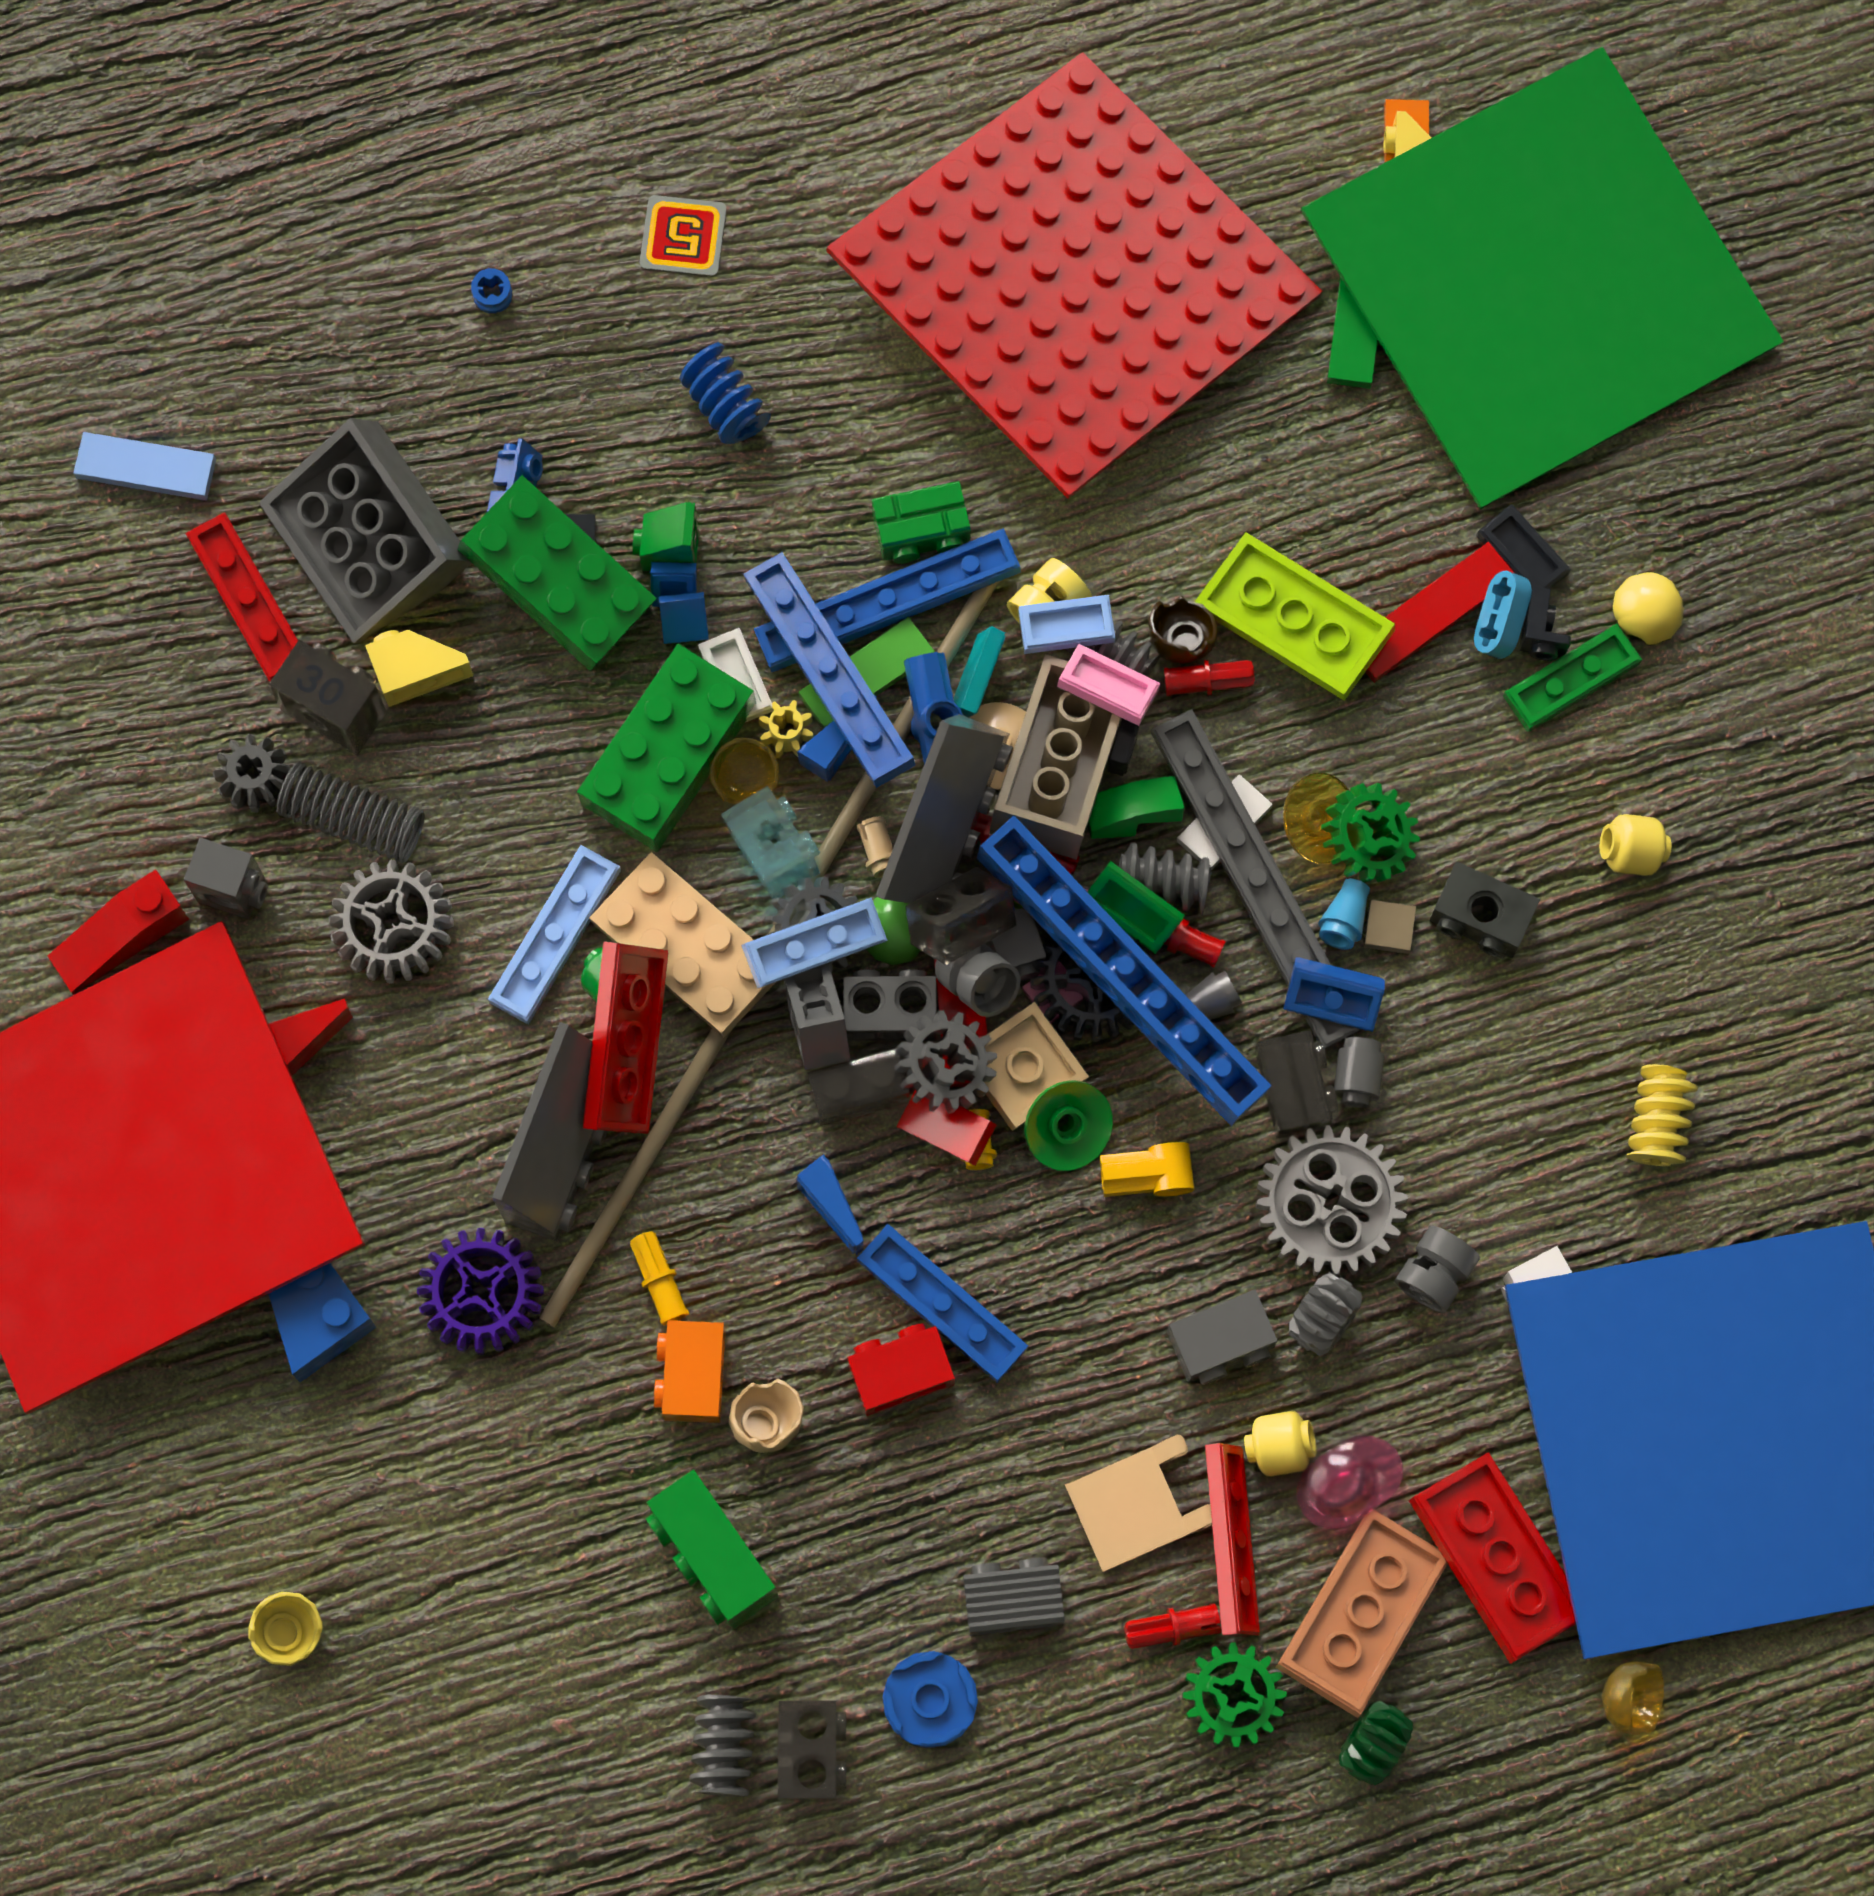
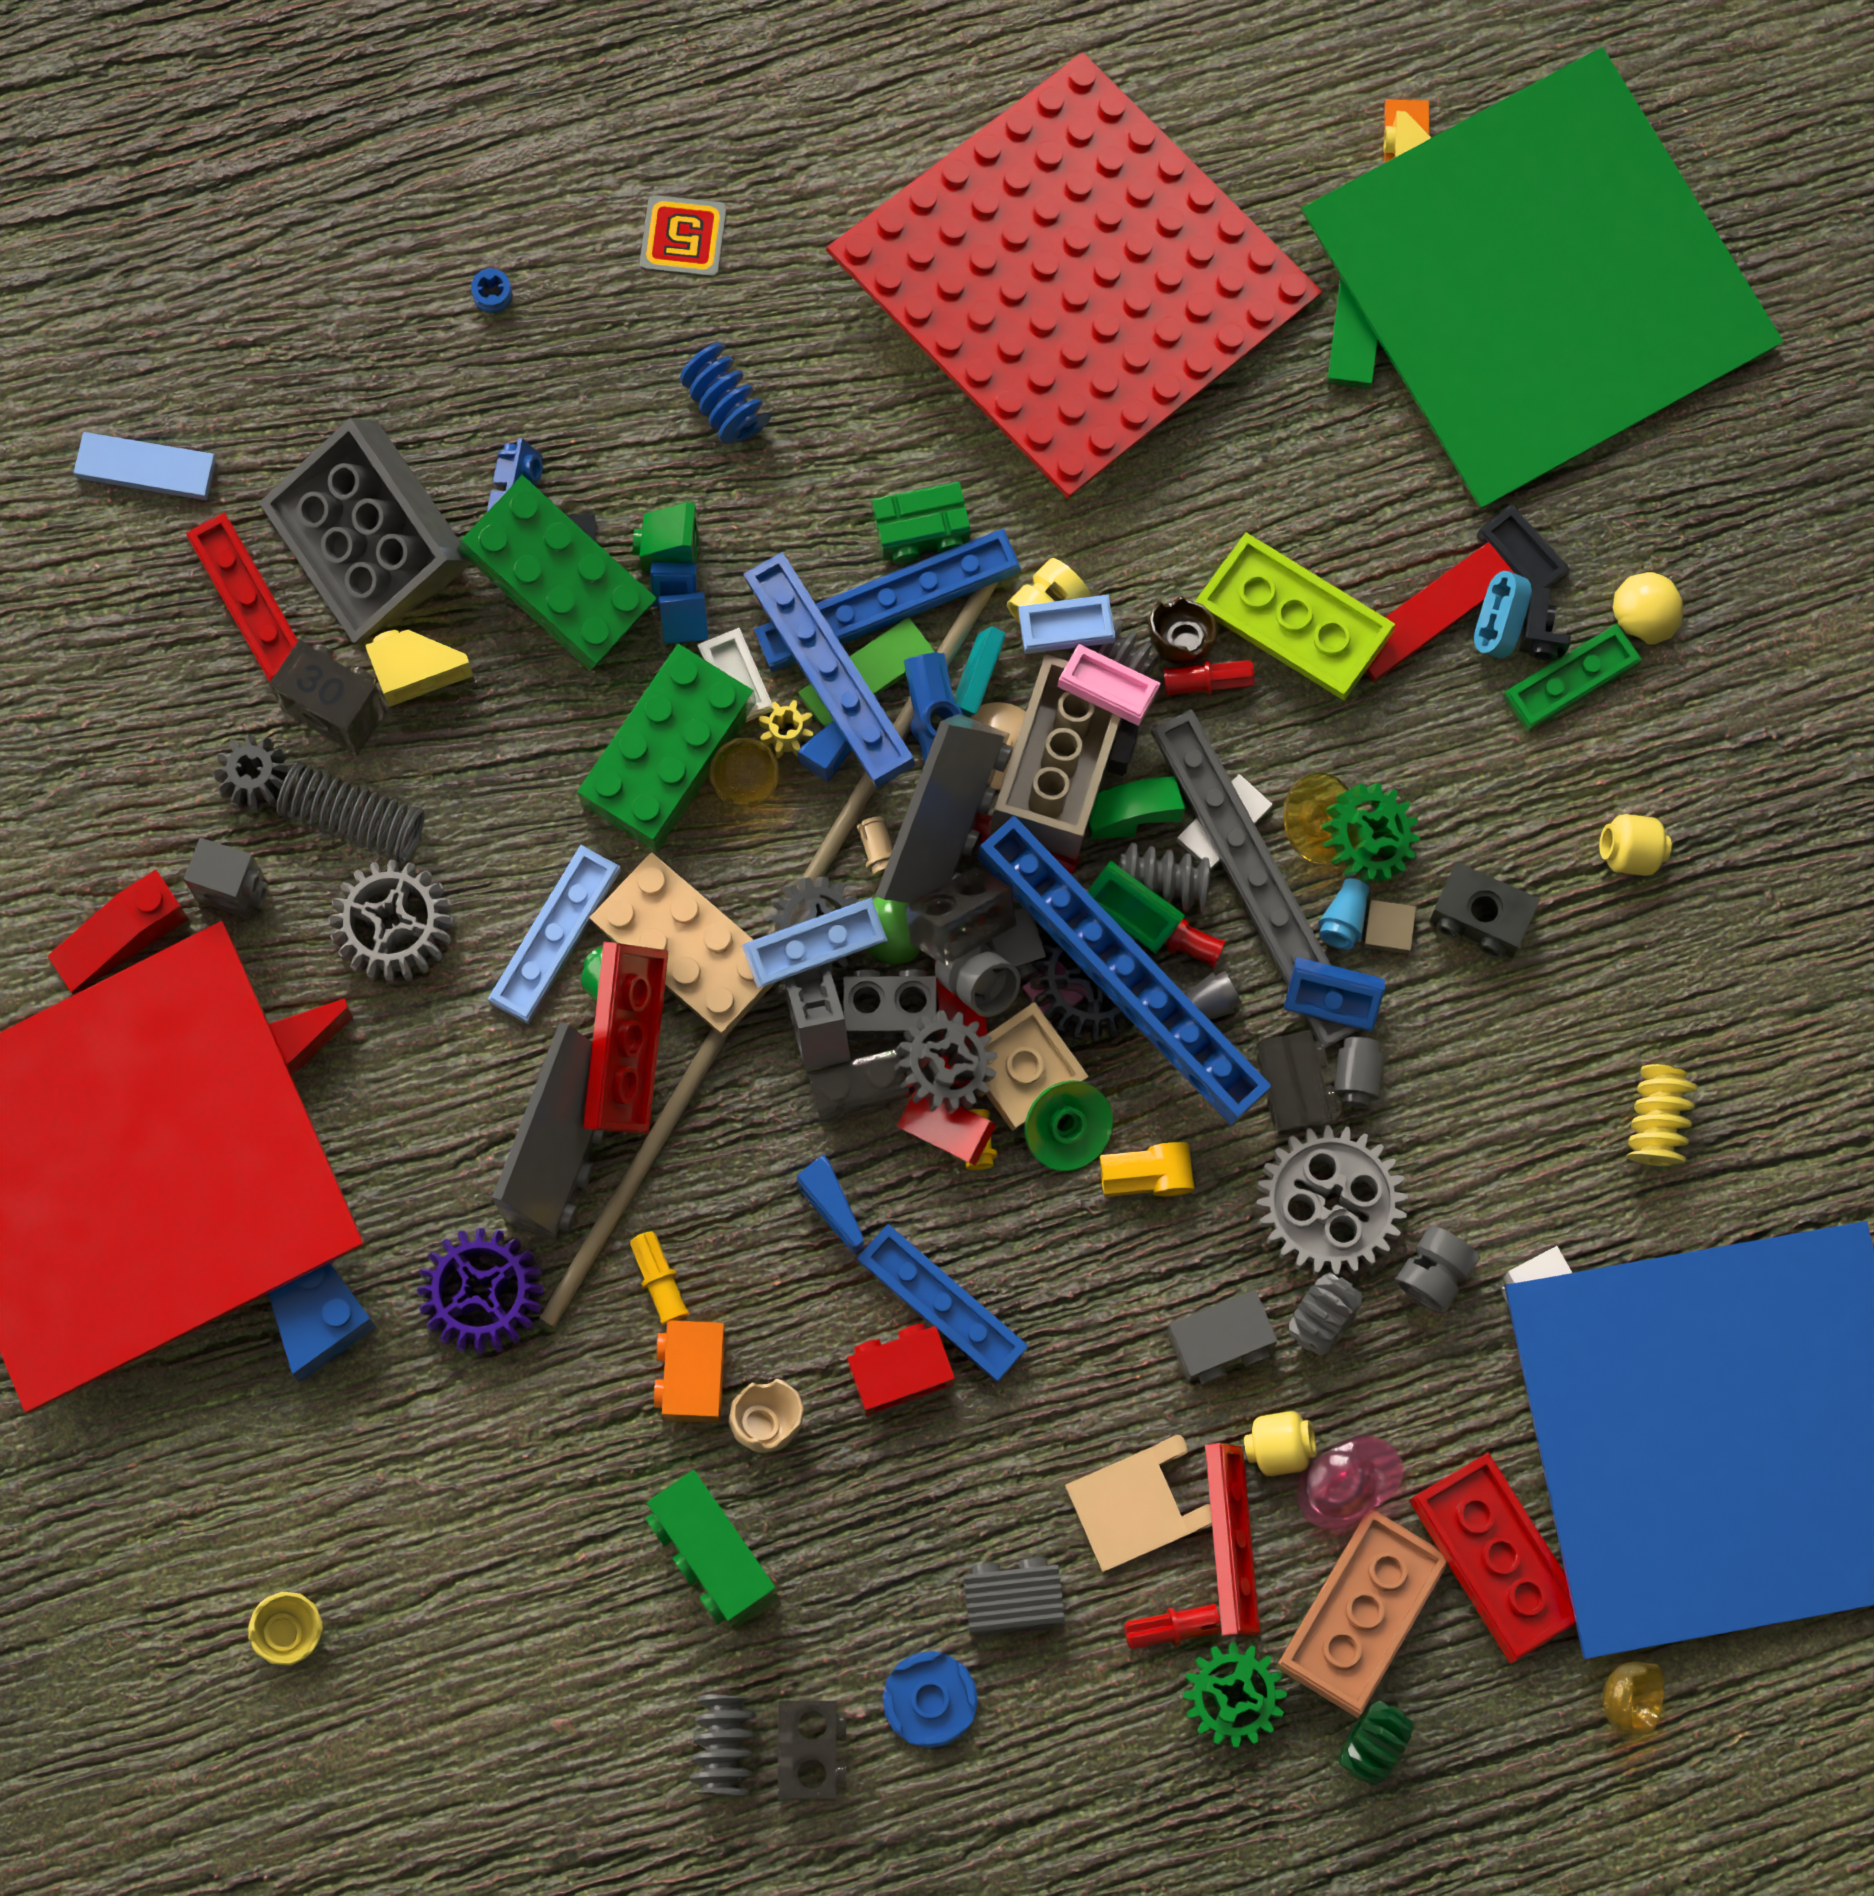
clear light blue brick [721,786,820,899] -> none

